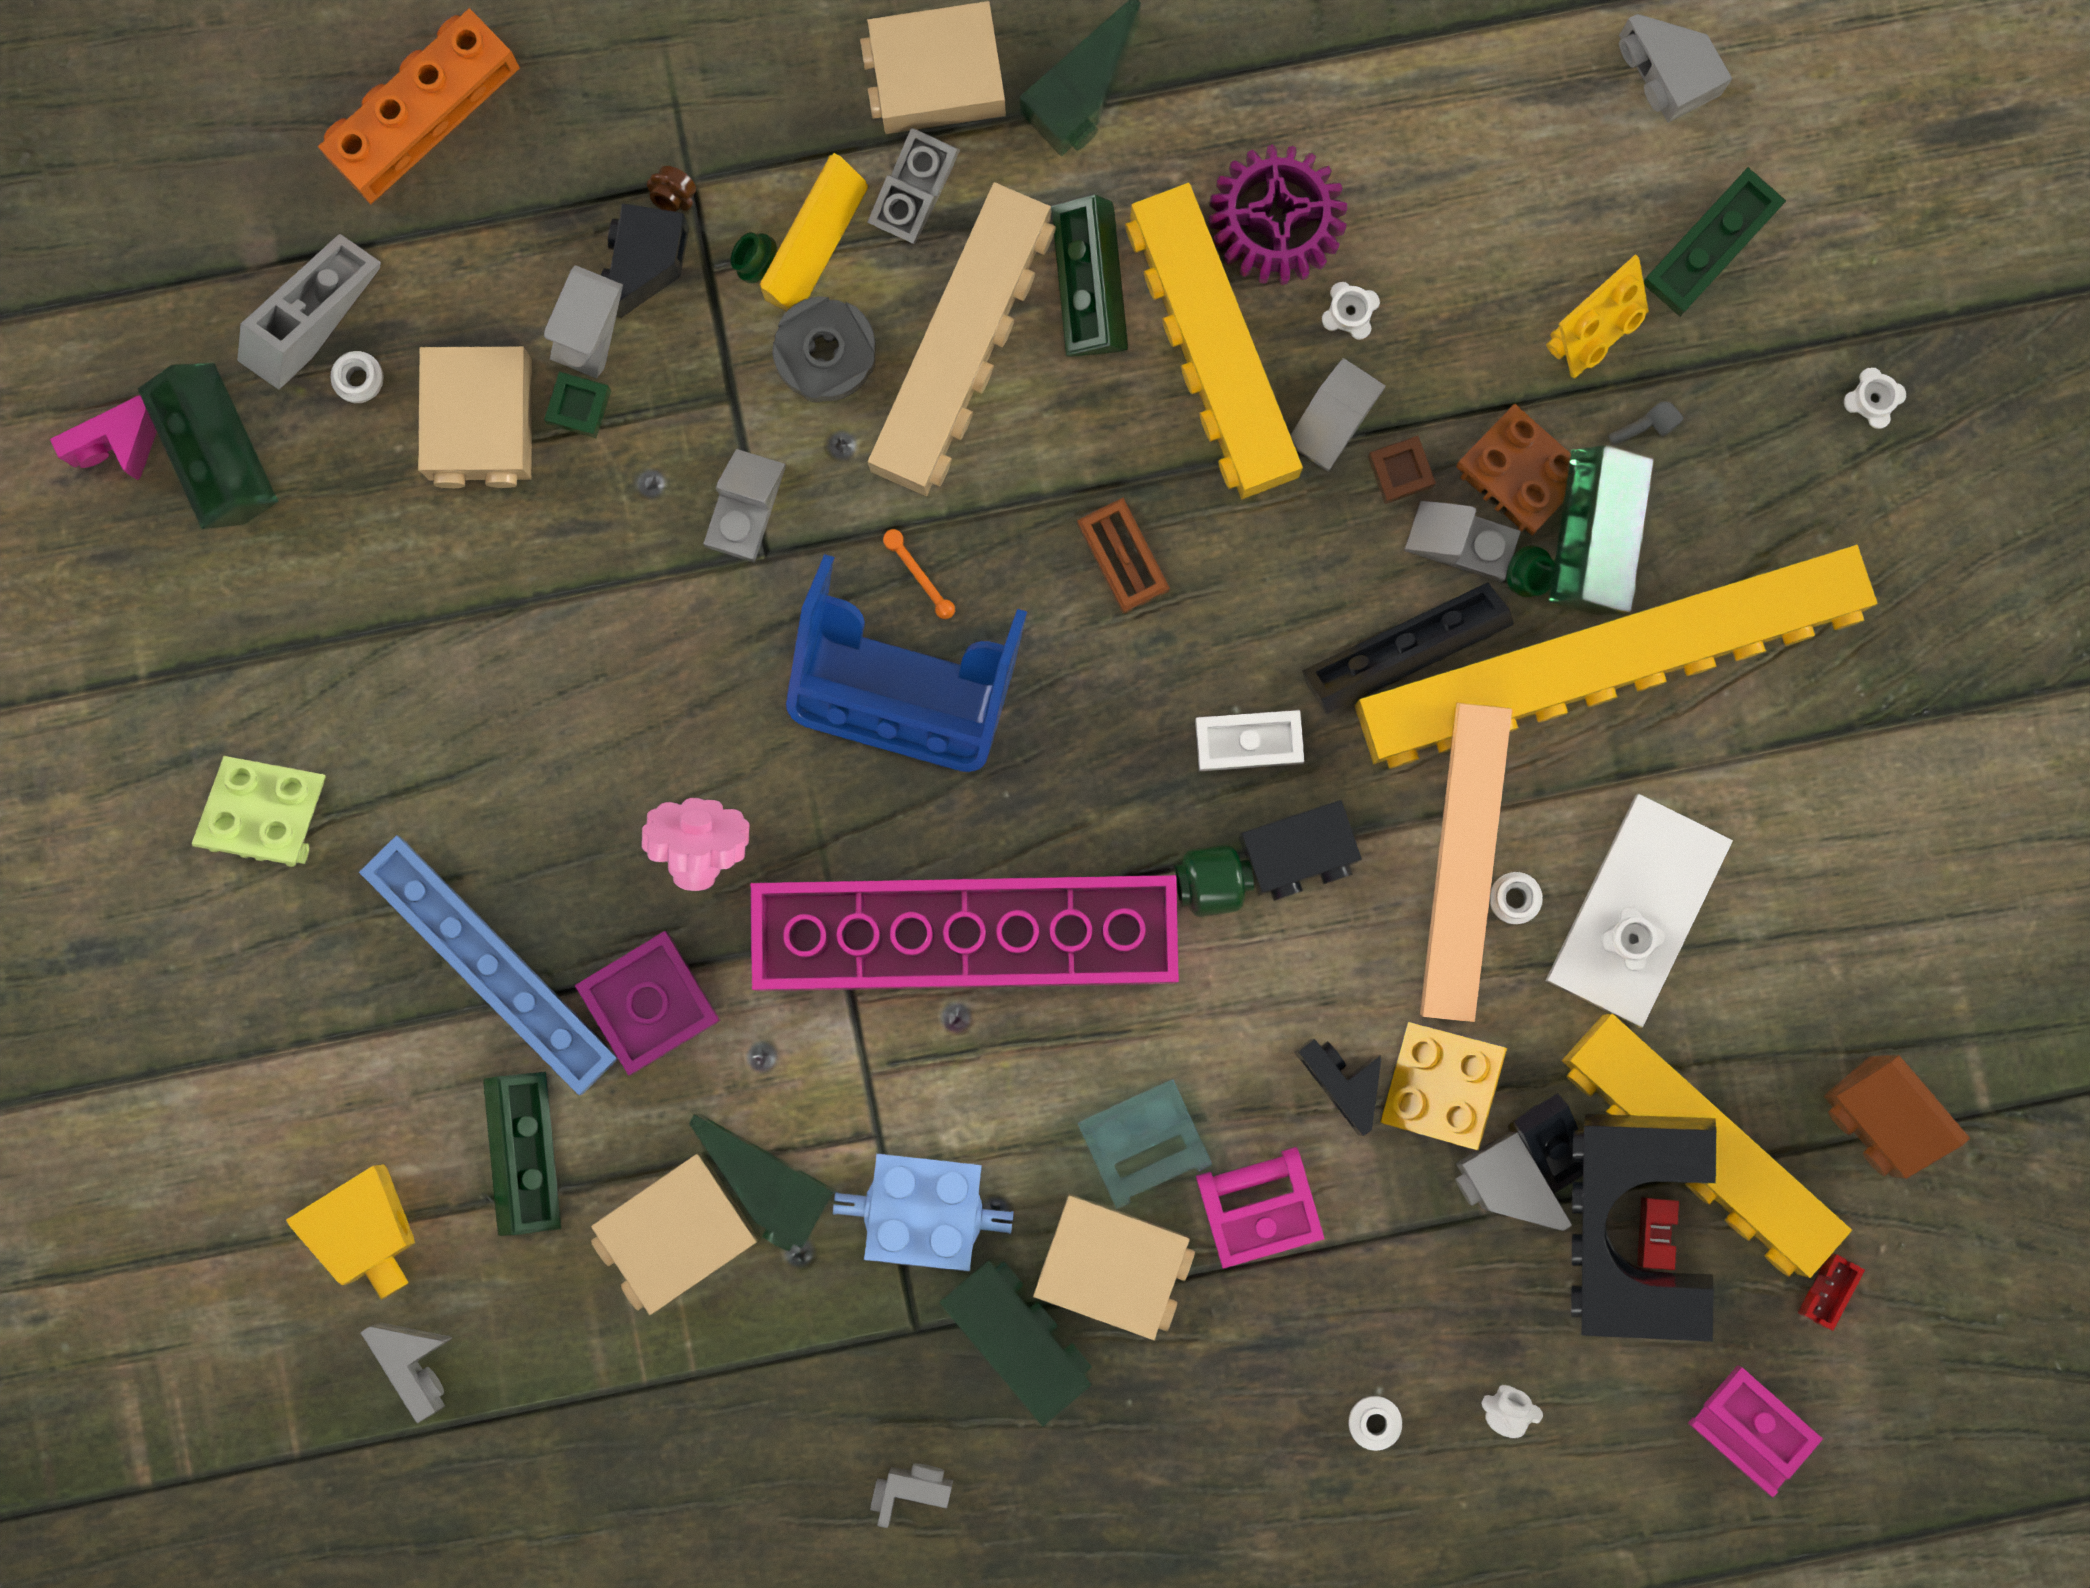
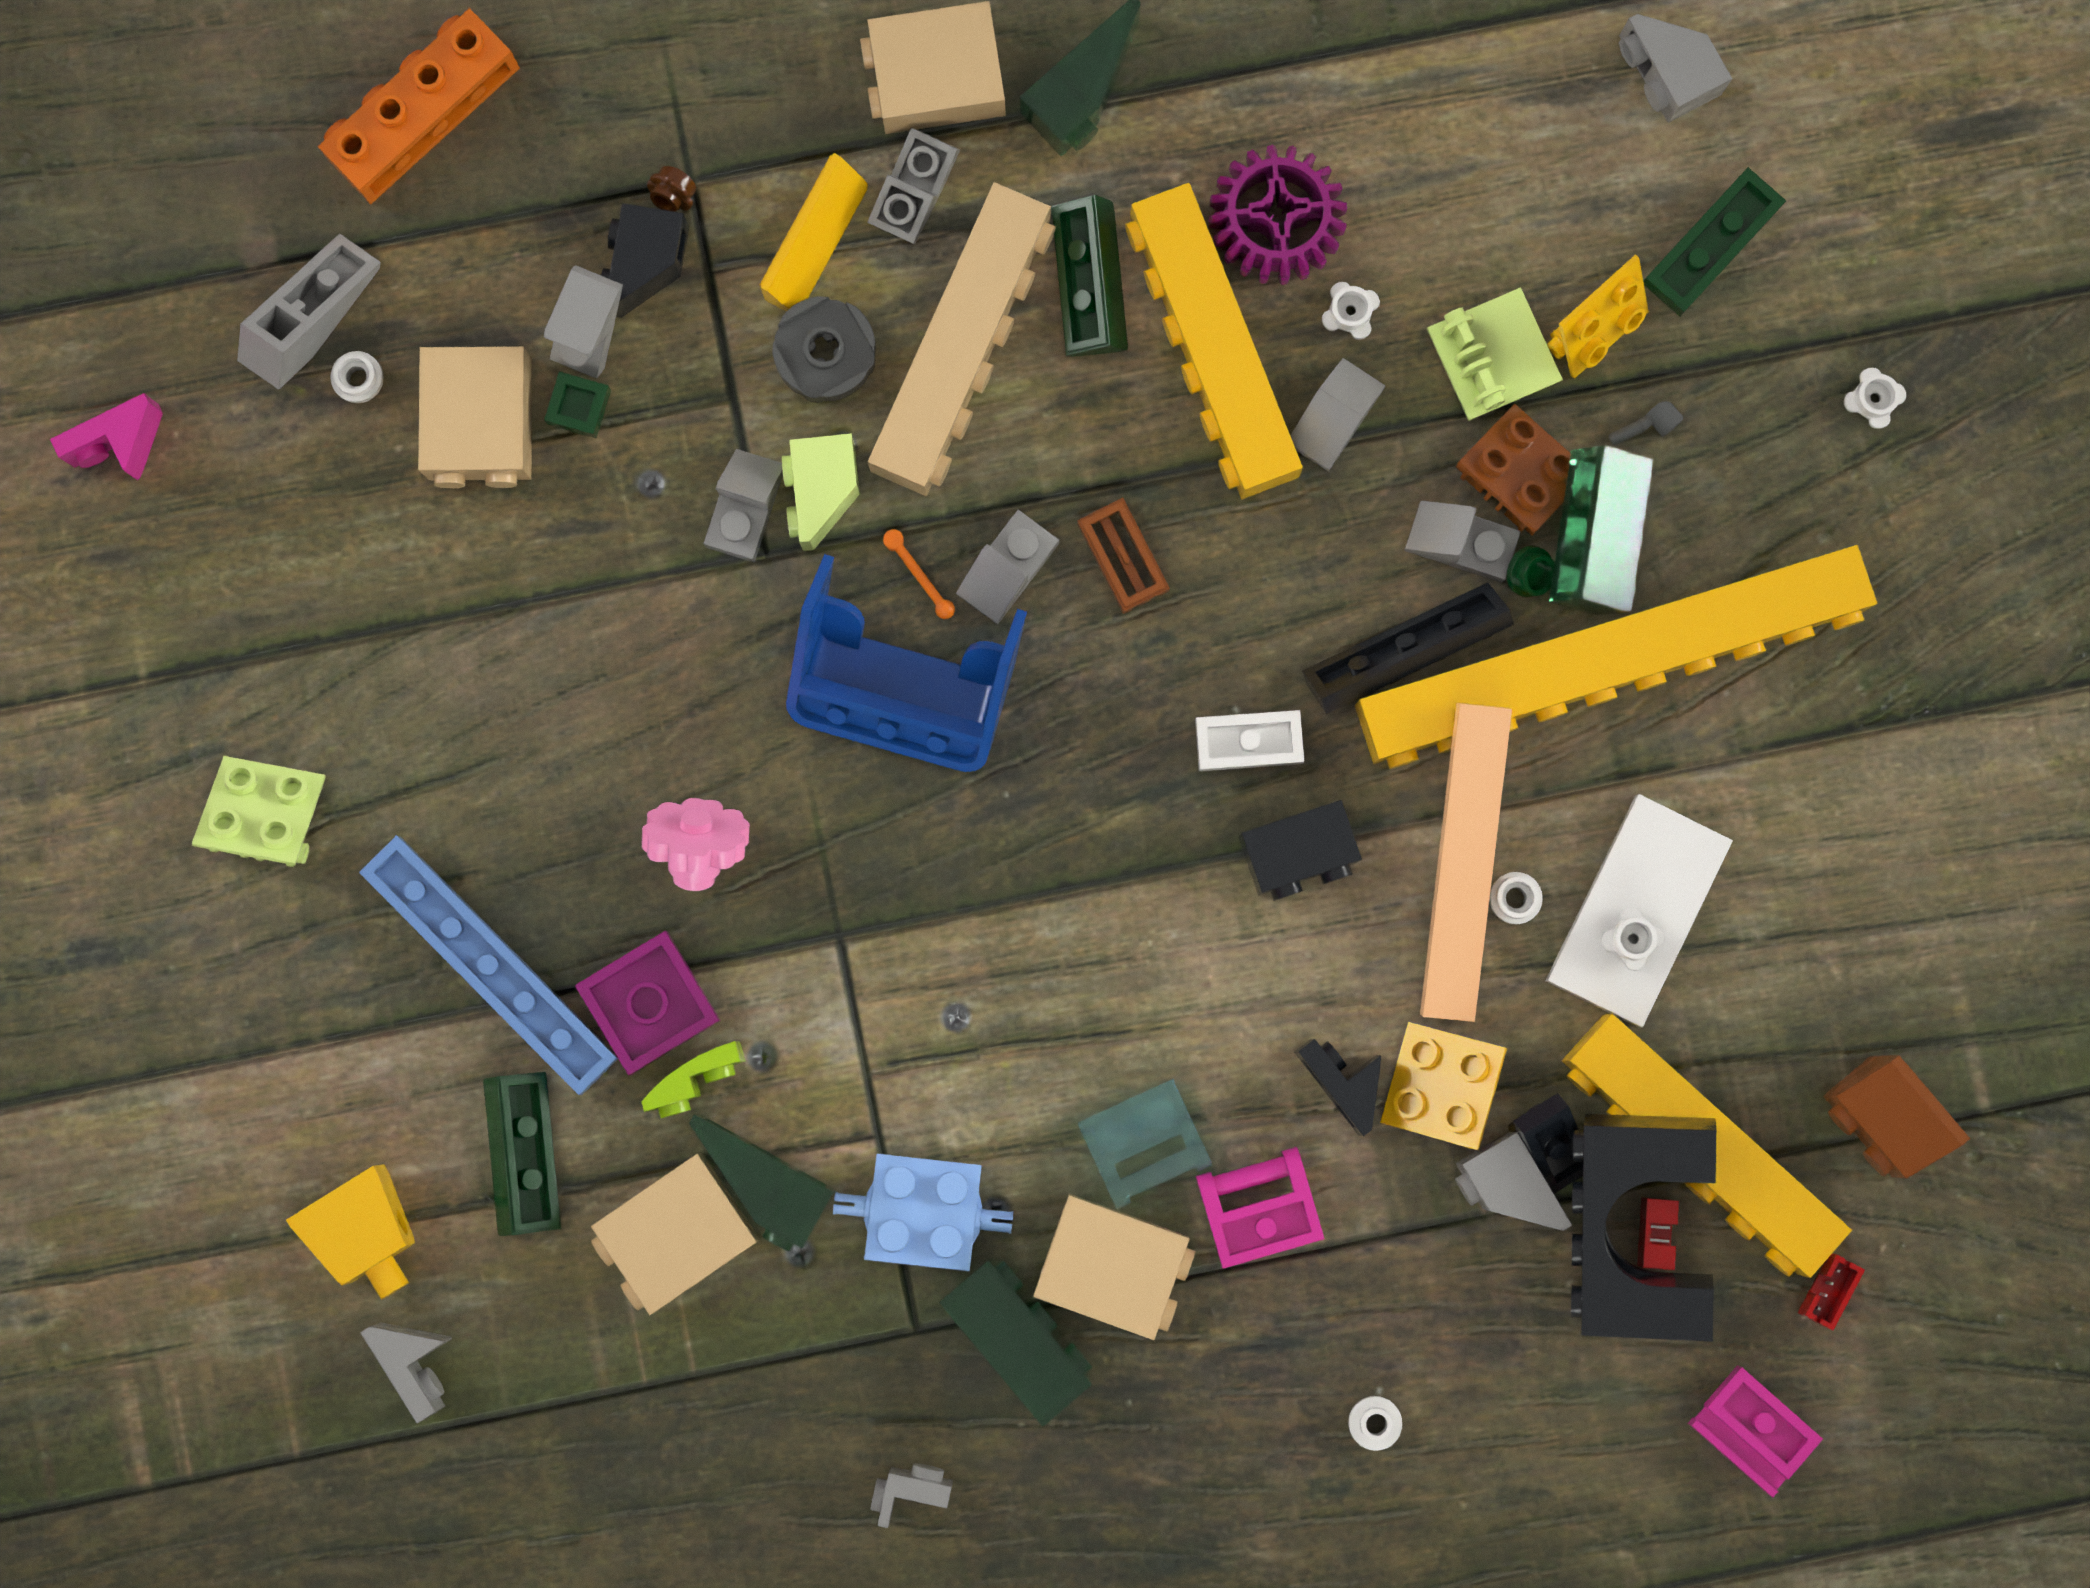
clear green brick [138,363,279,529] -> none
dark green plate [730,232,777,284] -> none
dark pink brick [751,875,1179,991] -> none
dark green head [1175,845,1254,917] -> none
reddish brown plate [1367,436,1436,504] -> none
white plate [1482,1385,1543,1438] -> none
none -> lime slope [641,1041,746,1119]
none -> yellowish green slope [782,433,860,551]
none -> light grey slope [956,510,1059,625]
none -> yellowish green hinge [1427,287,1563,421]

